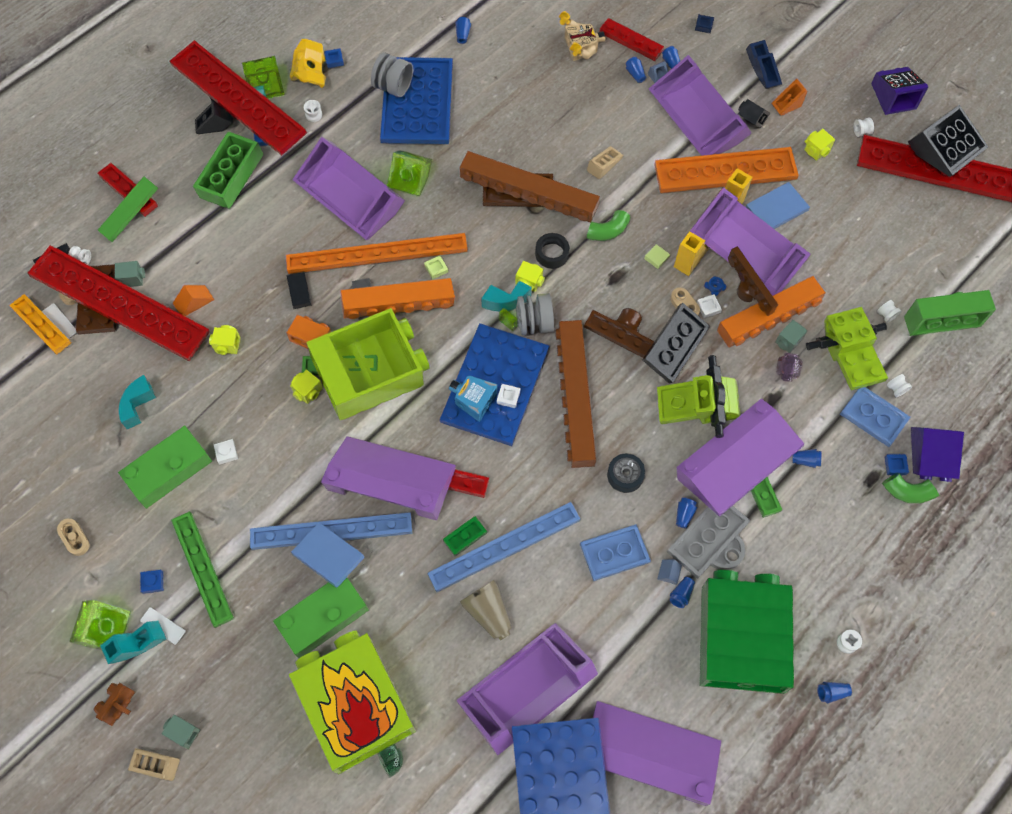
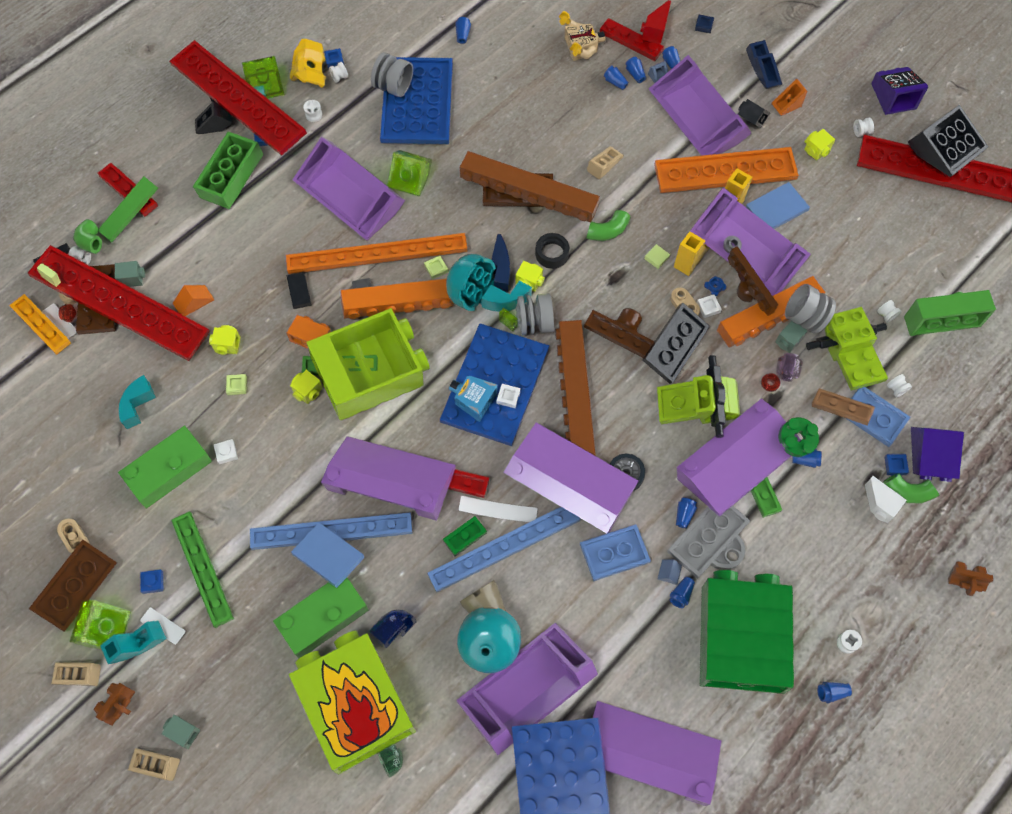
none -> reddish brown plate [29,540,117,632]
none -> yellowish green tile [37,263,61,287]
none -> tan slope [51,663,101,686]
none -> clear red plate [59,304,76,322]
none -> bright green cylinder [73,219,102,254]
none -> yellowish green tile [226,374,247,395]
none -> white wheel [329,62,349,83]
none -> clear blue brick [368,609,417,648]
none -> teal cylinder [446,254,496,311]
none -> teal cylinder [457,607,521,673]
none -> white sticker [459,496,538,522]
none -> dark blue slope [491,234,510,293]
none -> medium lavender slope [503,422,639,533]
none -> blue cone [604,66,629,90]
none -> red slope [640,0,671,44]
none -> flat silver plate [723,236,742,253]
none -> clear red plate [761,373,780,392]
none -> green plate [778,417,819,457]
none -> light grey wheel [785,284,836,334]
none -> medium nougat tile [812,388,875,426]
none -> white slope [865,476,907,524]
none -> dark orange hips [948,561,993,596]

